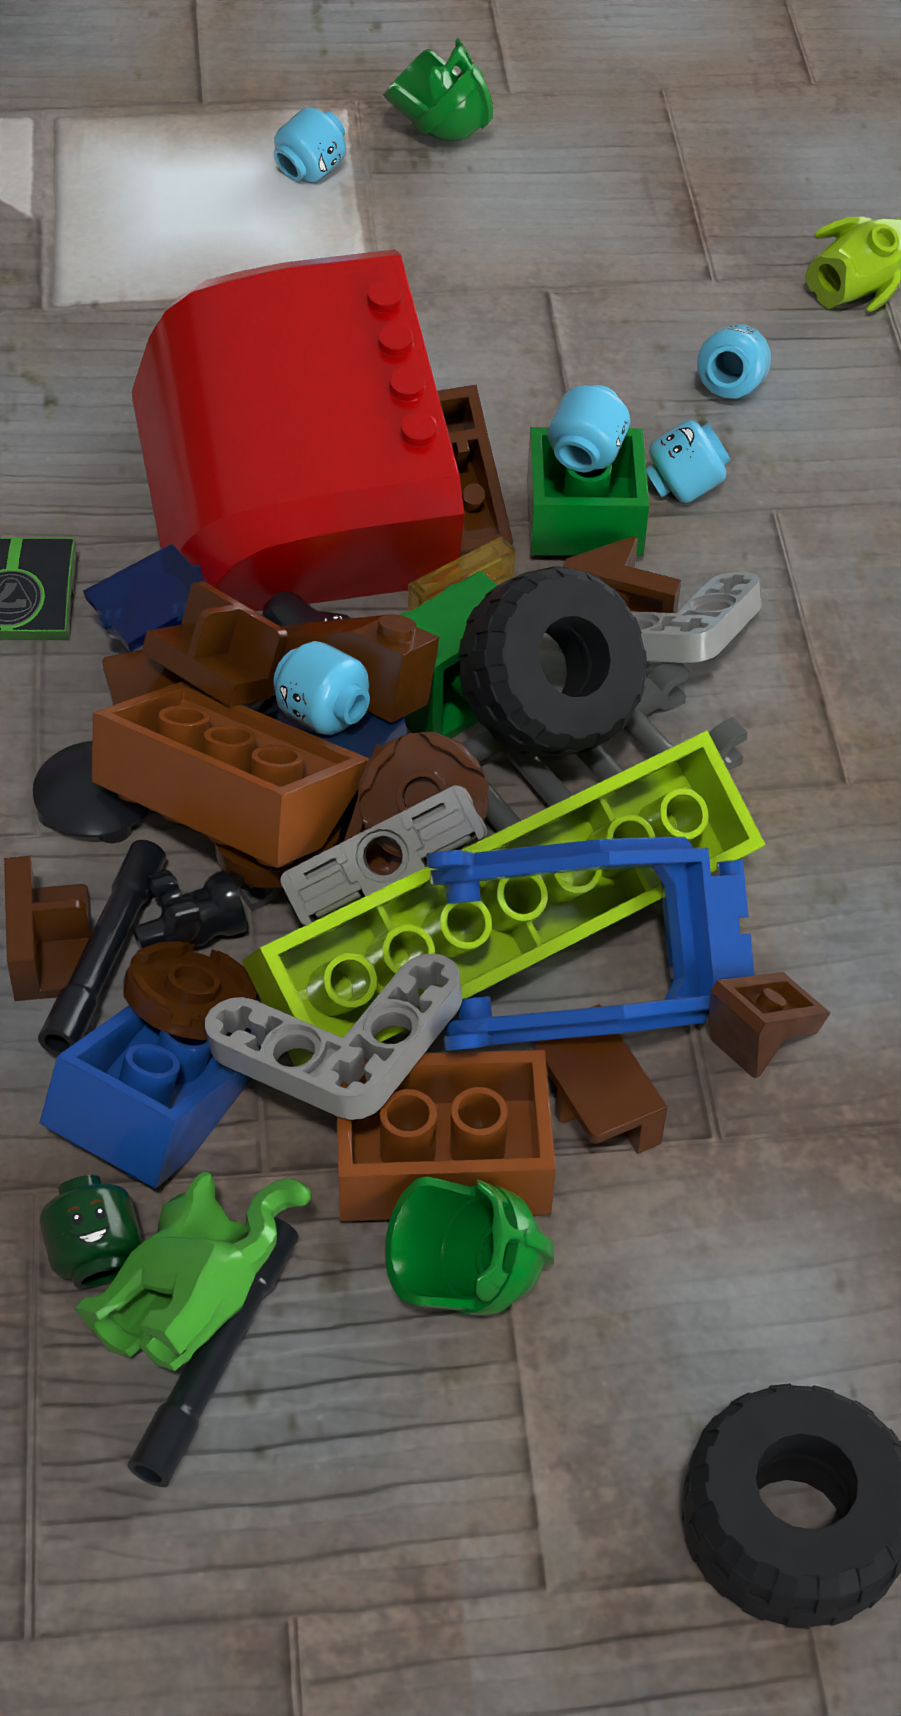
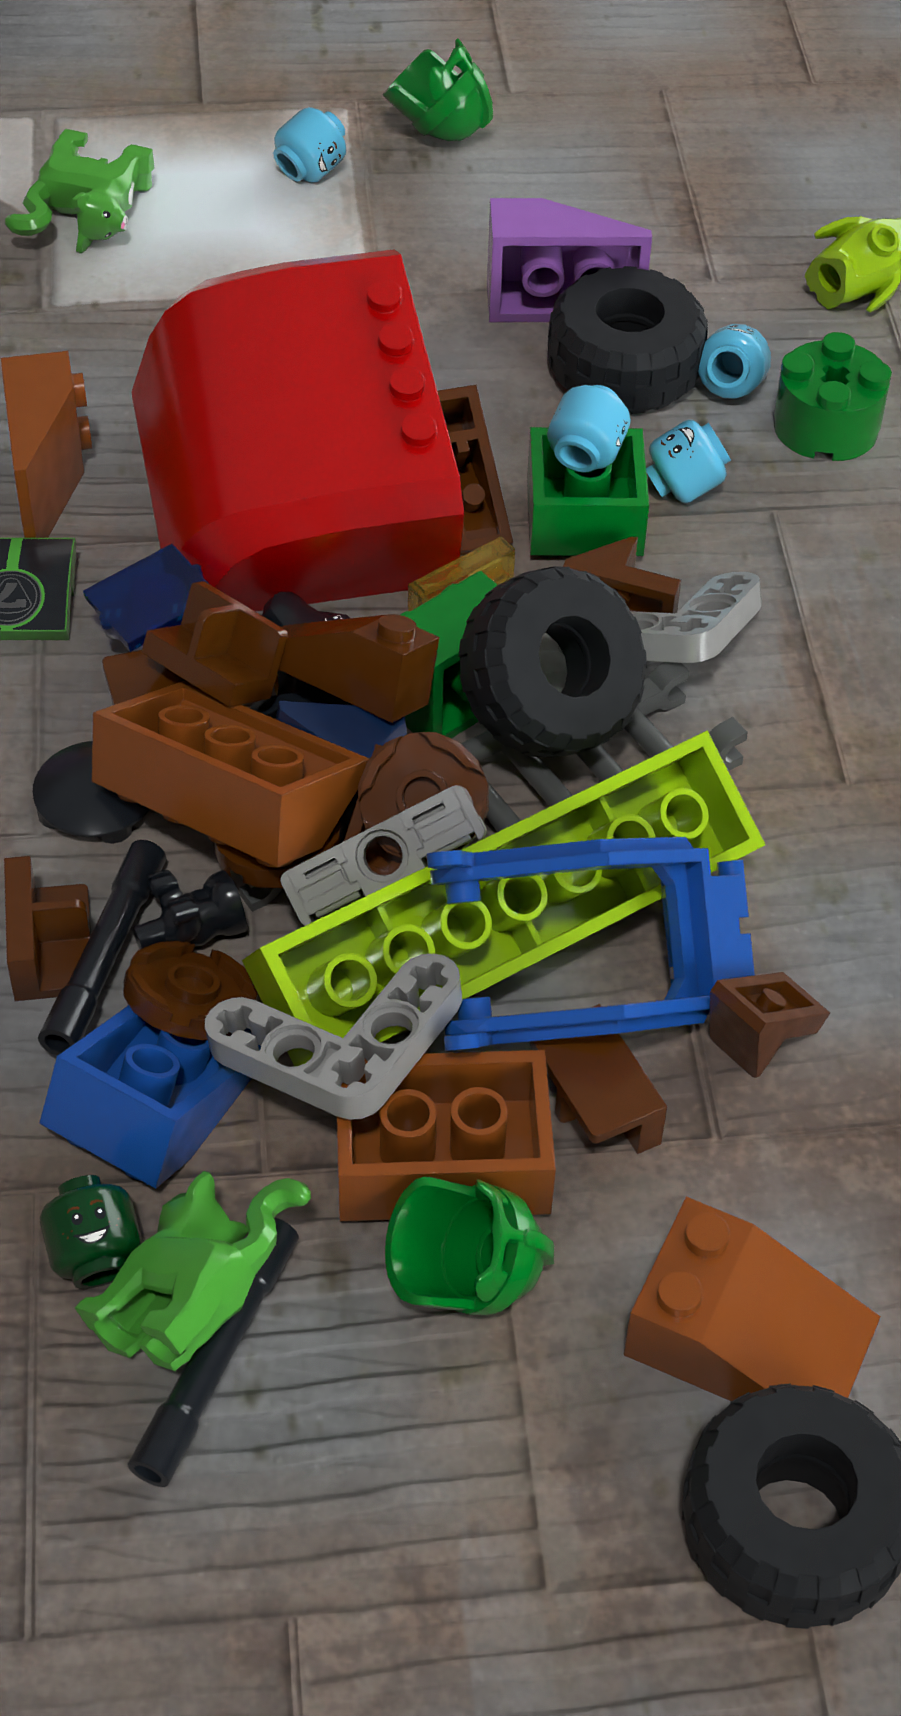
medium azure head [273,641,370,736] -> none
none -> dark orange slope [0,351,92,538]
none -> bright green animal [5,129,155,253]
none -> medium lavender slope [487,198,652,322]
none -> black tyre [548,266,708,414]
none -> dark orange slope [624,1197,881,1401]
none -> green brick [774,332,892,461]

